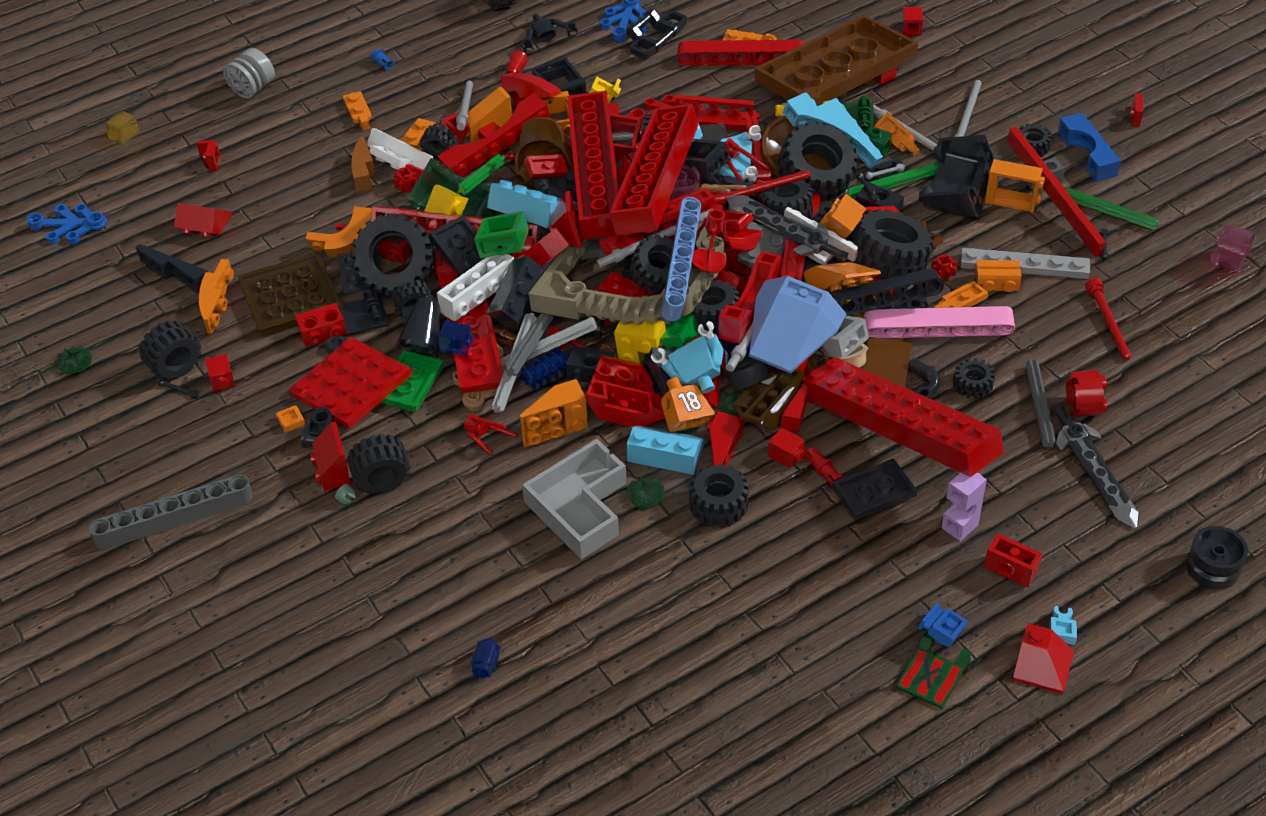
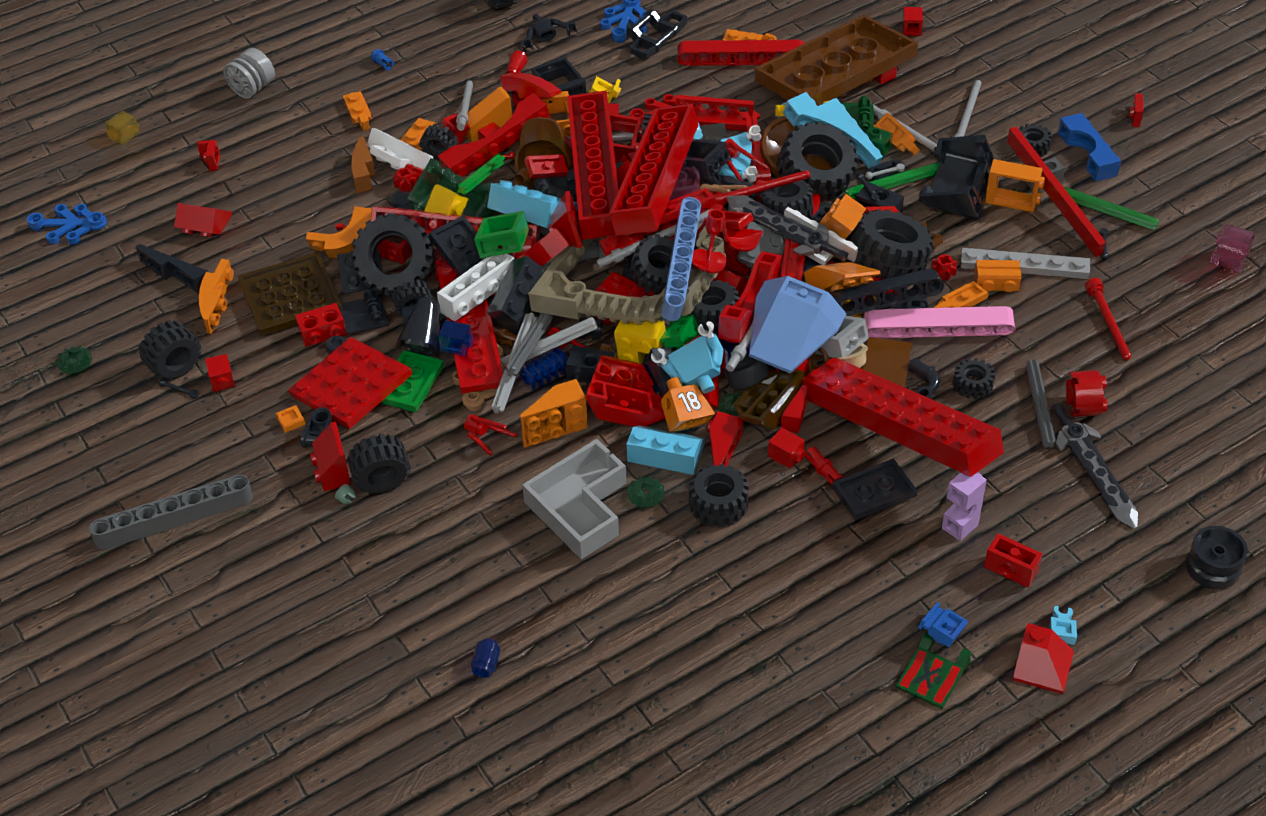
none -> black tile [392,191,412,208]

